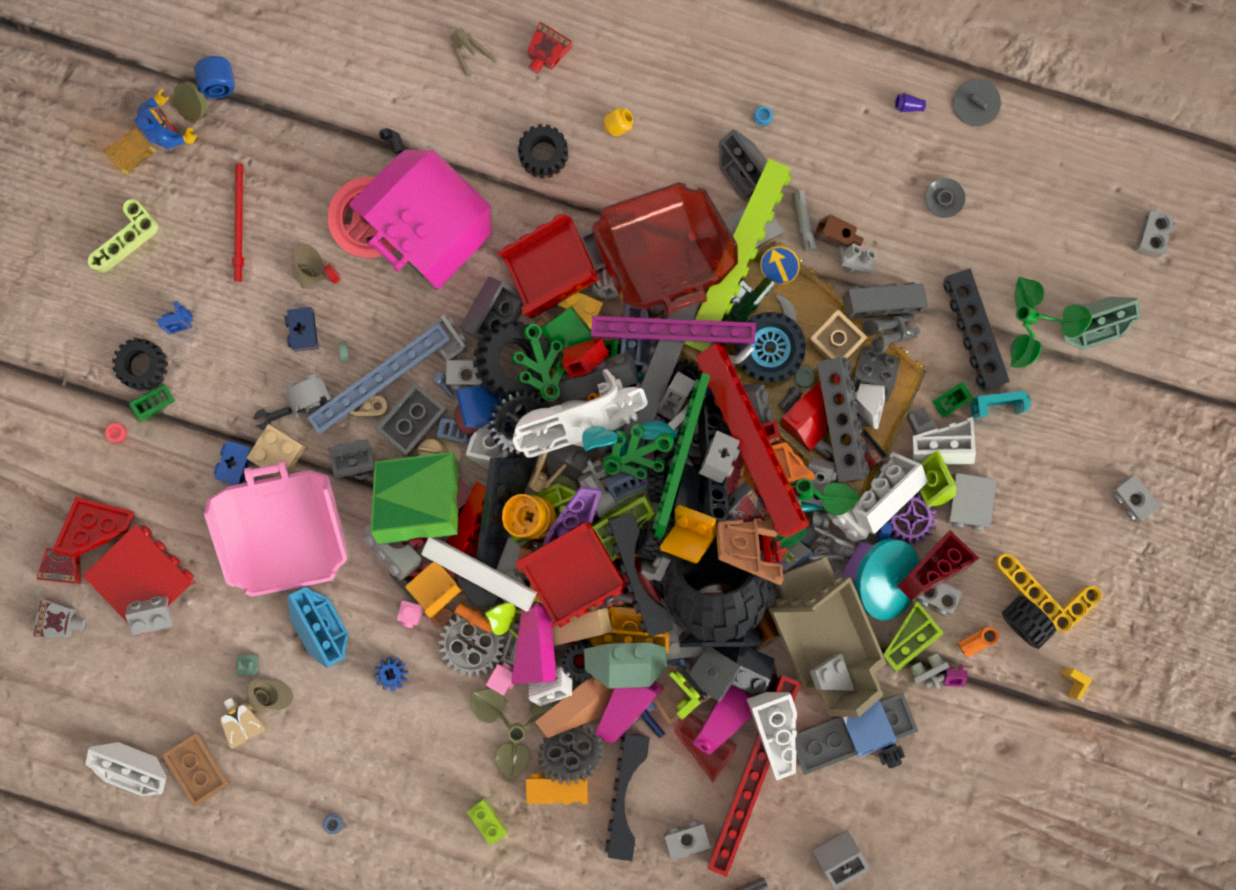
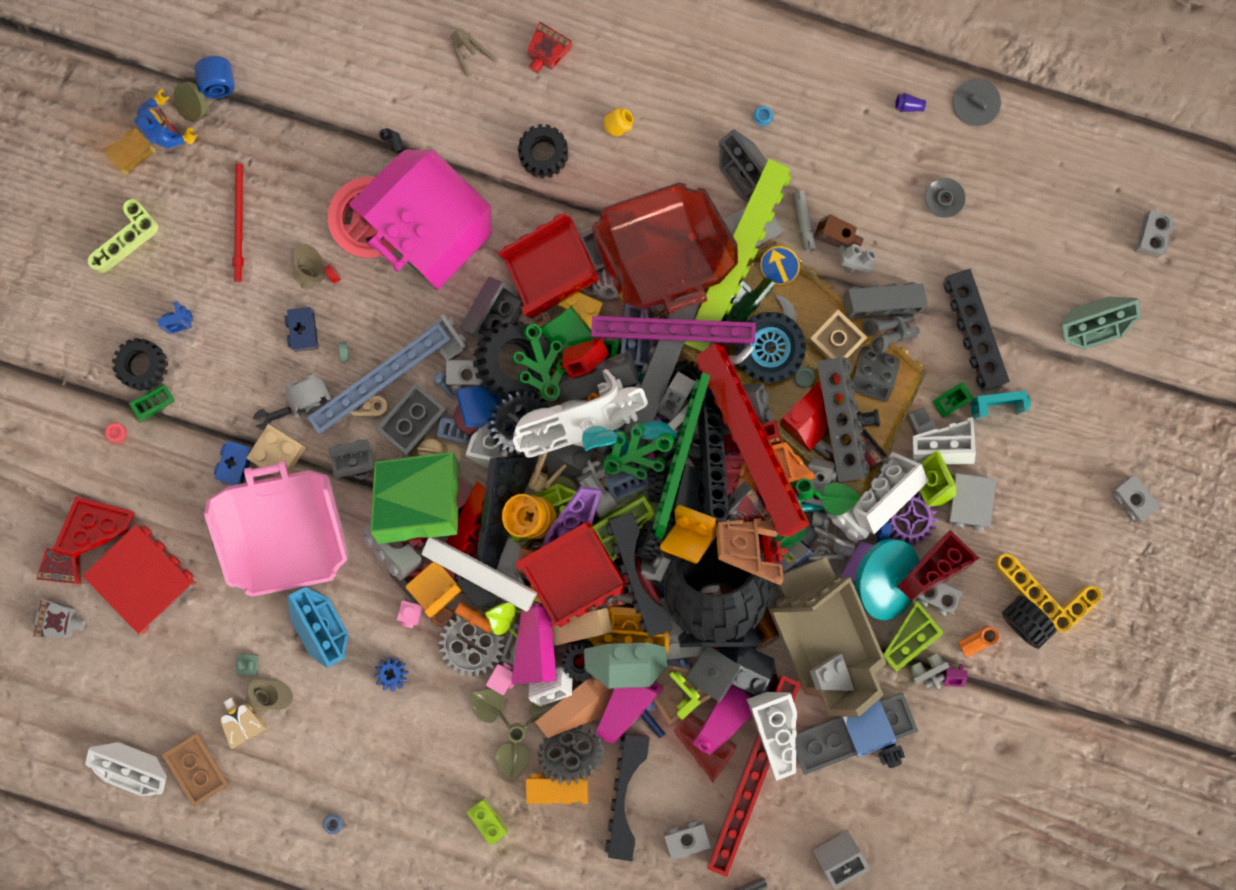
light grey bracket [125,596,174,635] -> none
black hinge [677,665,707,700] -> none
light grey brick [699,431,740,483] -> none
dark grey pin [778,386,803,412] -> none
white slope [854,384,885,429] -> none
green plant [1010,277,1092,368] -> none
yellow panel [1060,667,1092,701] -> none

